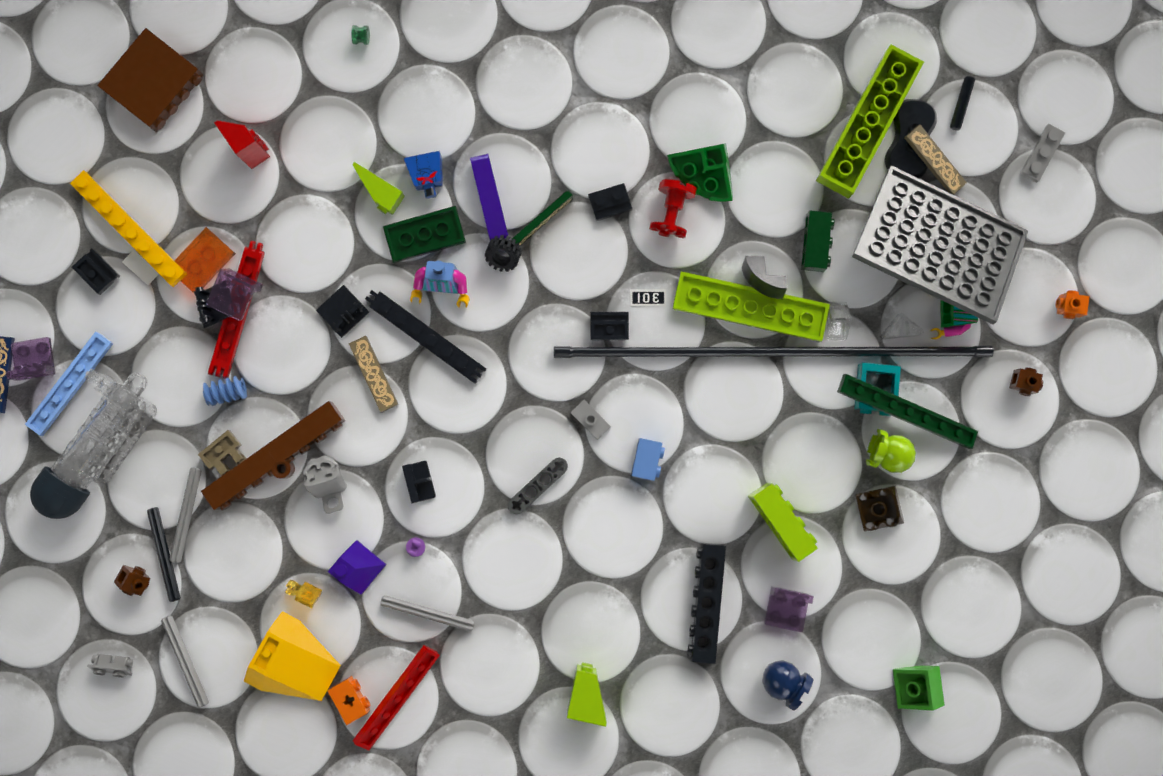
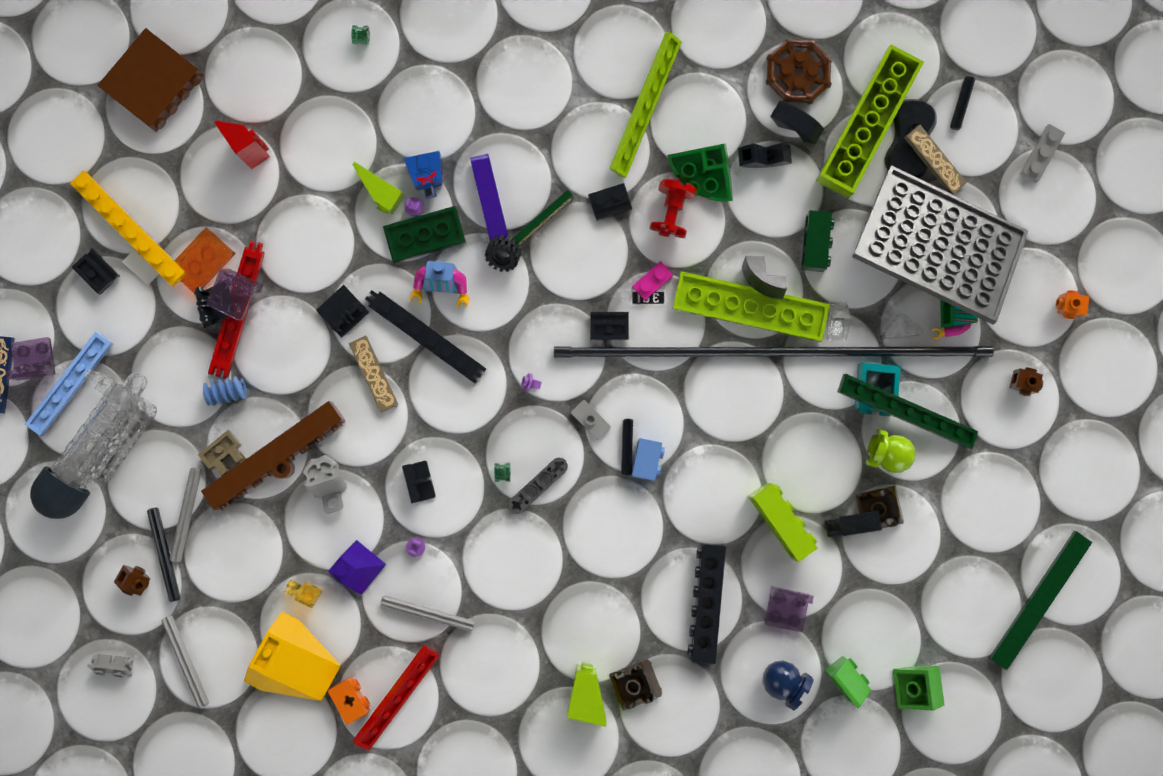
none -> medium lavender plate [404,197,424,216]
none -> clear green wheel [494,463,511,482]
none -> medium lavender plate [521,373,542,392]
none -> lime plate [609,32,682,178]
none -> dark brown slope [609,659,662,711]
none -> black axle [621,419,633,475]
none -> dark pink plate [632,261,673,301]
none -> black brick [738,143,792,168]
none -> reddish brown plate [765,38,833,105]
none -> black brick [770,101,824,144]
none -> black hinge [824,510,882,537]
none -> bright green slope [825,656,871,708]
none -> dark green tile [989,531,1093,670]

